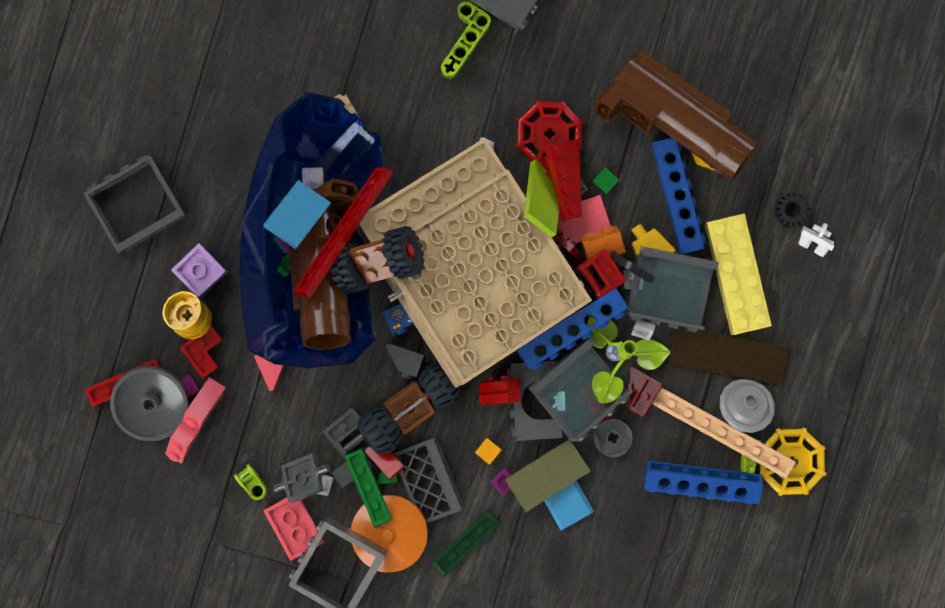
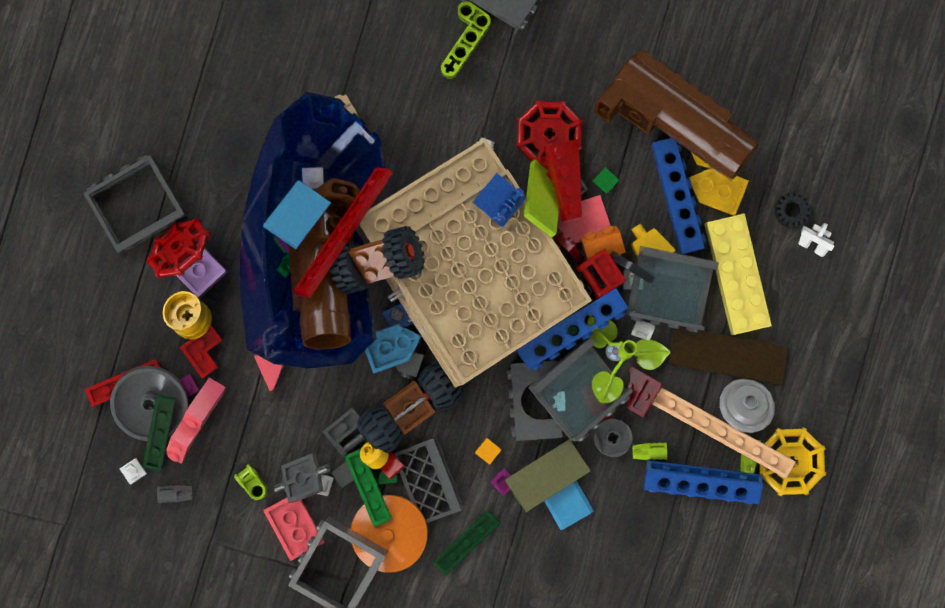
red brick [479,376,521,405] -> none
none -> white tile [120,458,147,485]
none -> dark green tile [142,394,176,471]
none -> red plate [147,218,210,279]
none -> dark grey hinge [157,485,193,503]
none -> dark azure tile [360,324,421,374]
none -> yellow head [360,442,389,469]
none -> blue hinge [473,173,526,228]
none -> lime hinge [633,442,667,460]
none -> yellow tile [689,168,749,216]

